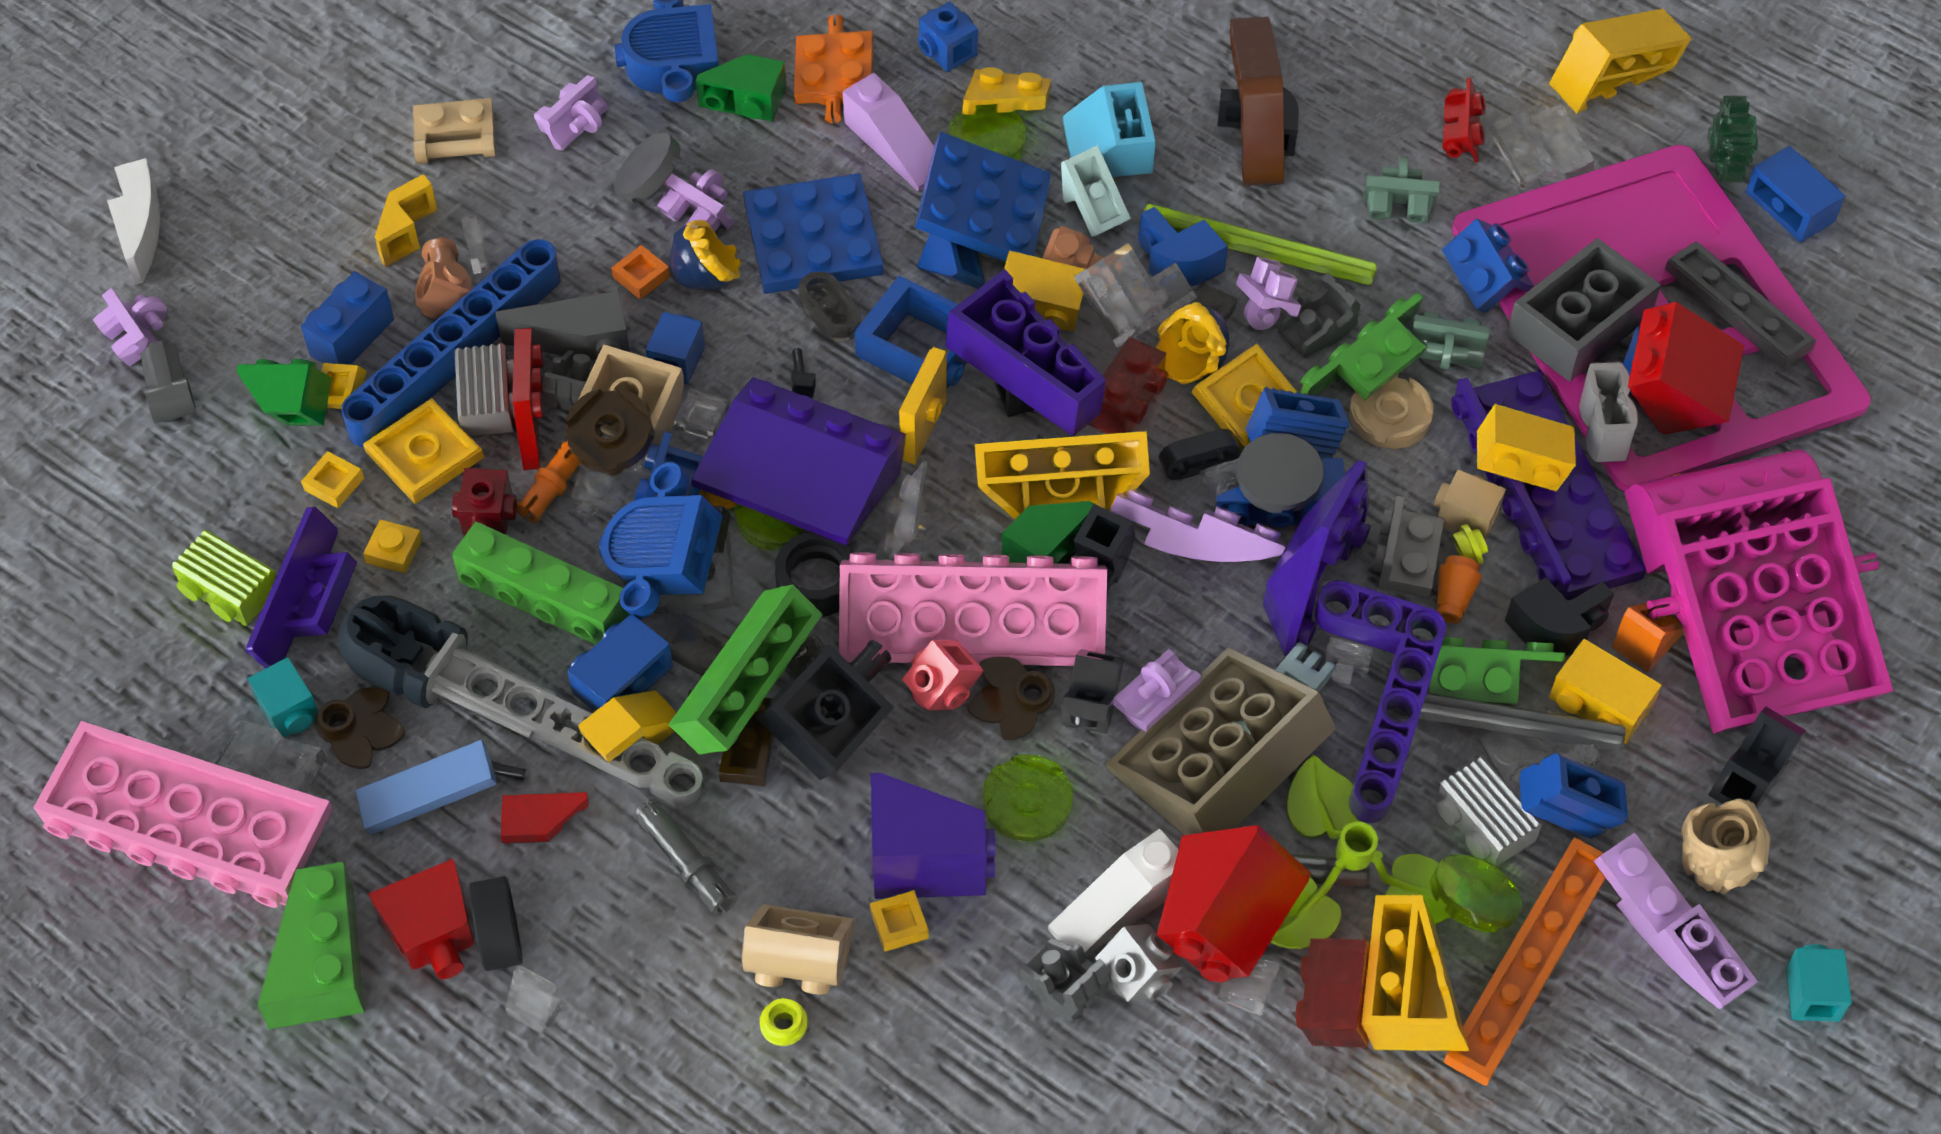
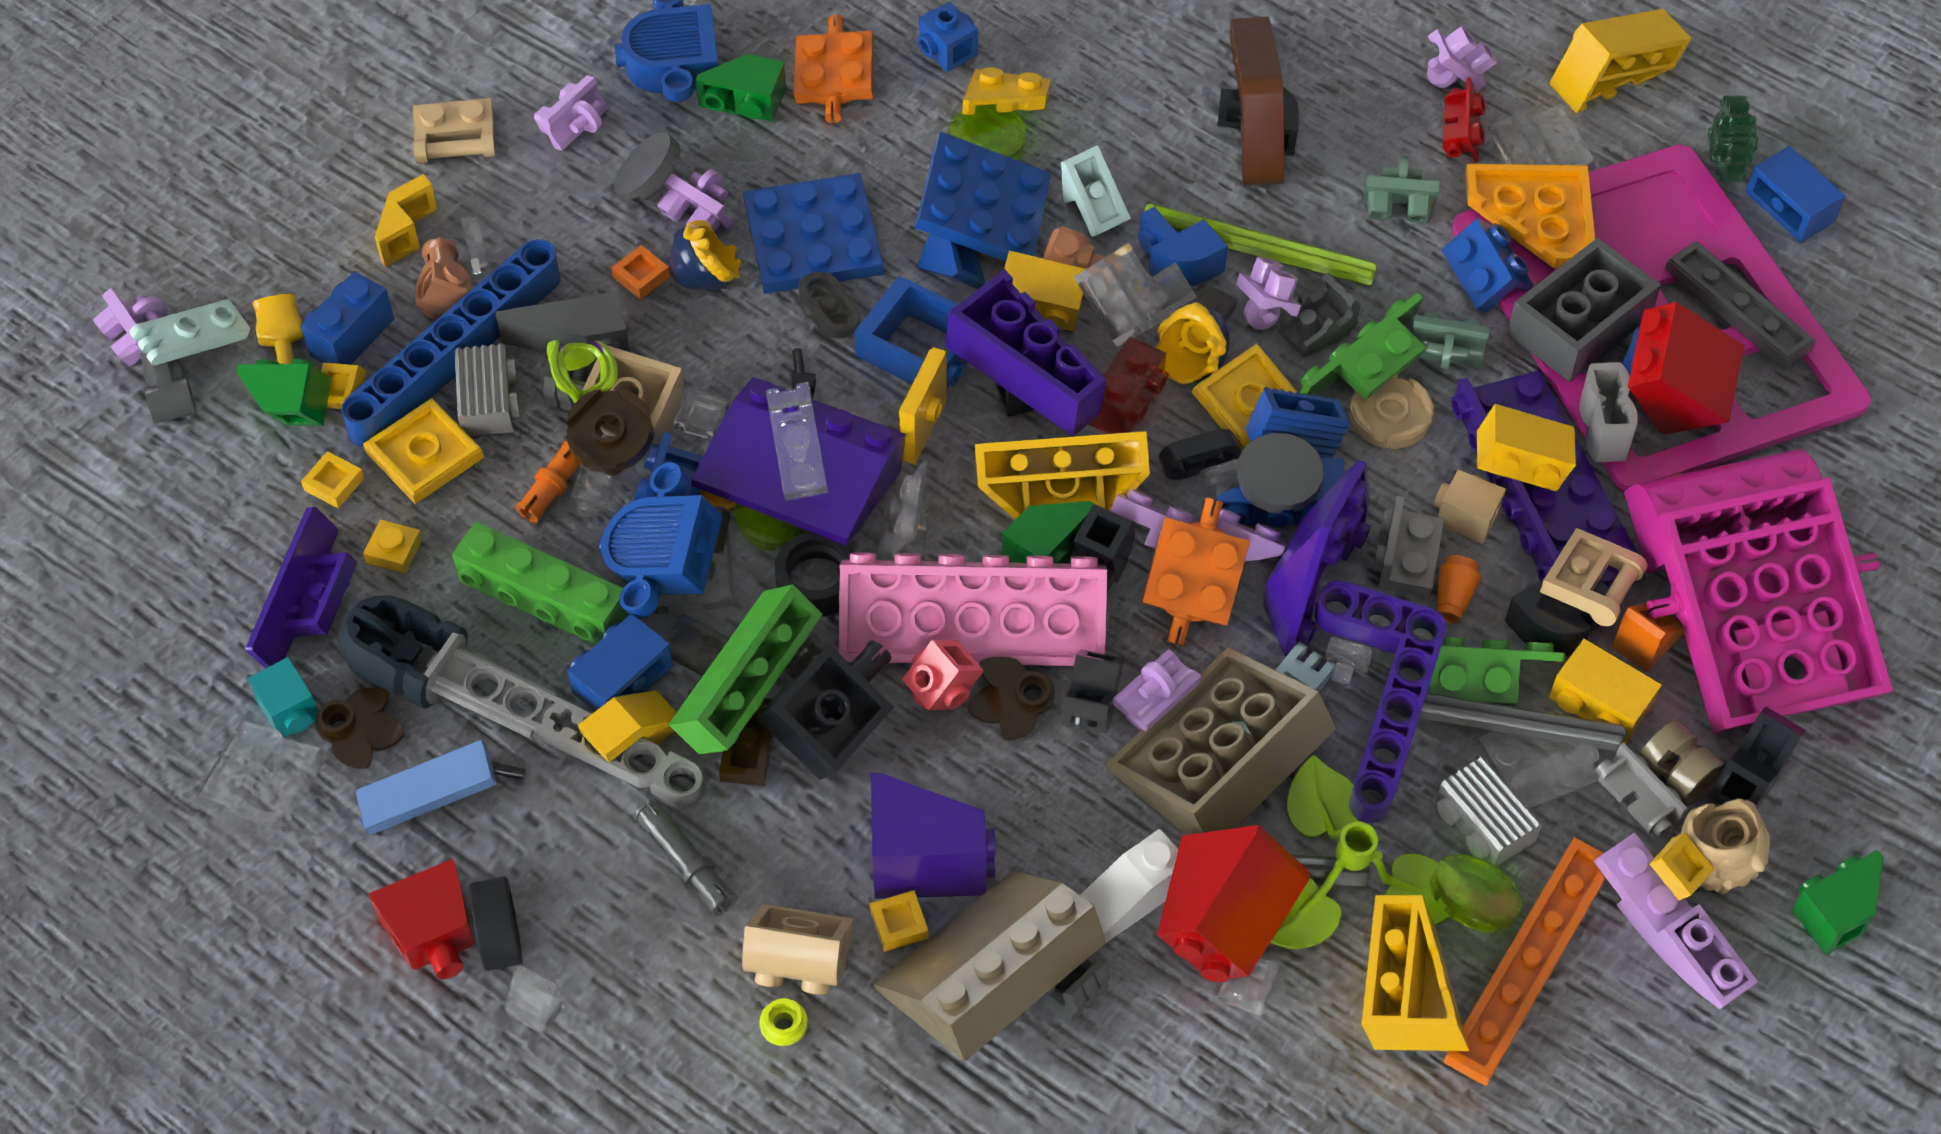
bright pink bracket [33,721,333,908] -> none
white slope [107,158,160,285] -> none
lime brick [172,530,276,626] -> none
bright green wedge [257,861,364,1029] -> none
dark red brick [452,468,517,535] -> none
red tile [500,792,589,843] -> none
red wing [512,328,543,470] -> none
blue brick [646,312,705,385] -> none
lavender slope [843,72,934,192] -> none
clear neon green tile [983,754,1073,842] -> none
medium azure slope [1062,82,1155,177] -> none
light grey brick [1095,924,1182,1002] -> none
clear red brick [1296,938,1370,1048] -> none
neon yellow plate [1452,524,1488,565] -> none
blue brick [1519,752,1628,839] -> none
teal brick [1785,944,1852,1022] -> none
none -> light aqua hinge [129,299,250,365]
none -> yellow piece [252,294,304,364]
none -> lime piece [547,340,618,403]
none -> clear plate [766,382,829,501]
none -> dark tan slope [873,870,1106,1062]
none -> orange plate [1141,498,1250,647]
none -> lavender hips [1427,25,1497,91]
none -> light orange plate [1465,164,1595,269]
none -> tan plate [1540,528,1648,626]
none -> light grey hinge [1595,743,1687,837]
none -> dark tan wheel [1639,720,1726,806]
none -> yellow plate [1650,832,1714,901]
none -> green slope [1791,850,1883,955]

